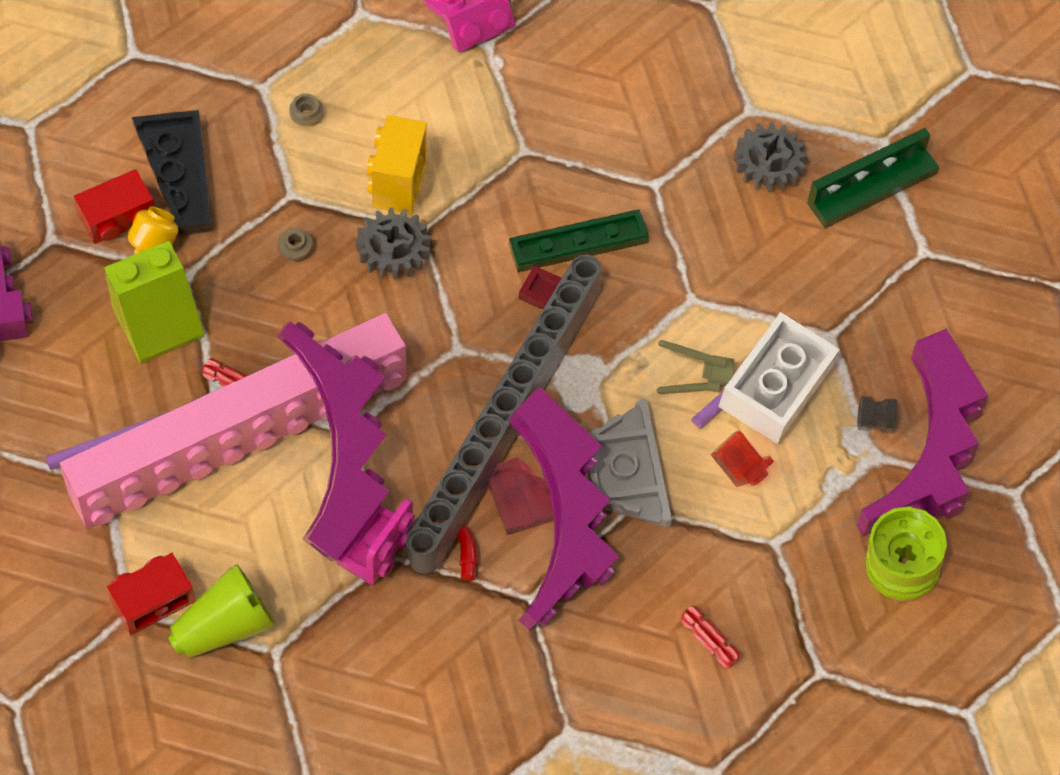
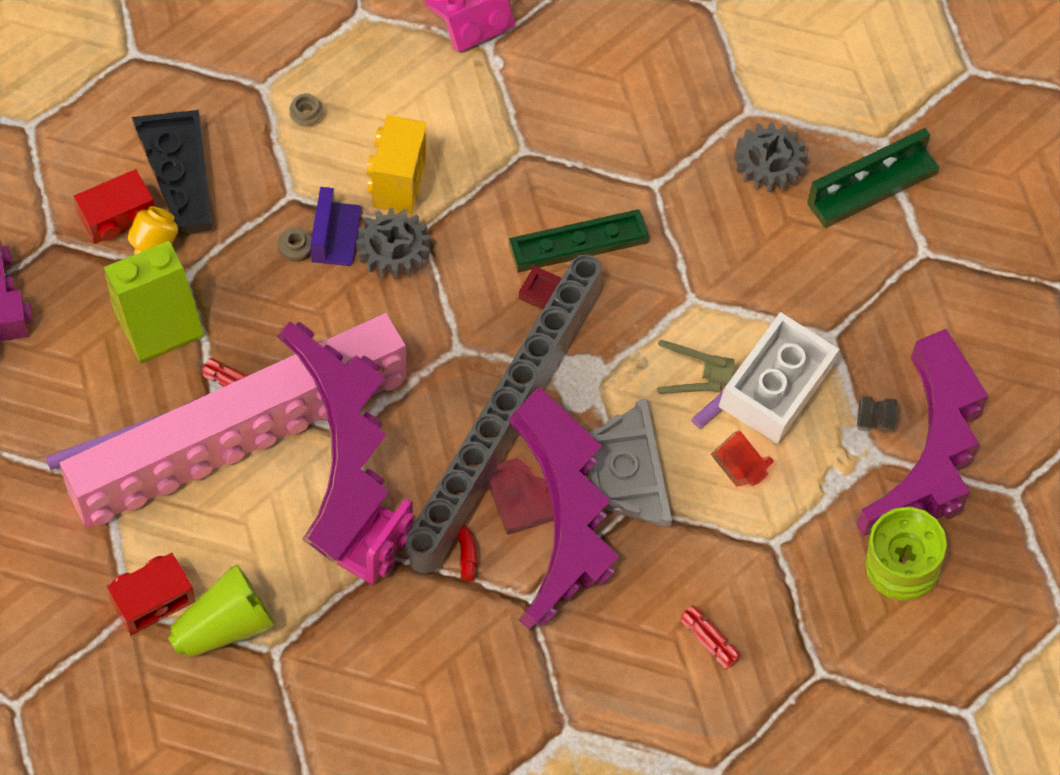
none -> dark purple panel [310,186,362,266]

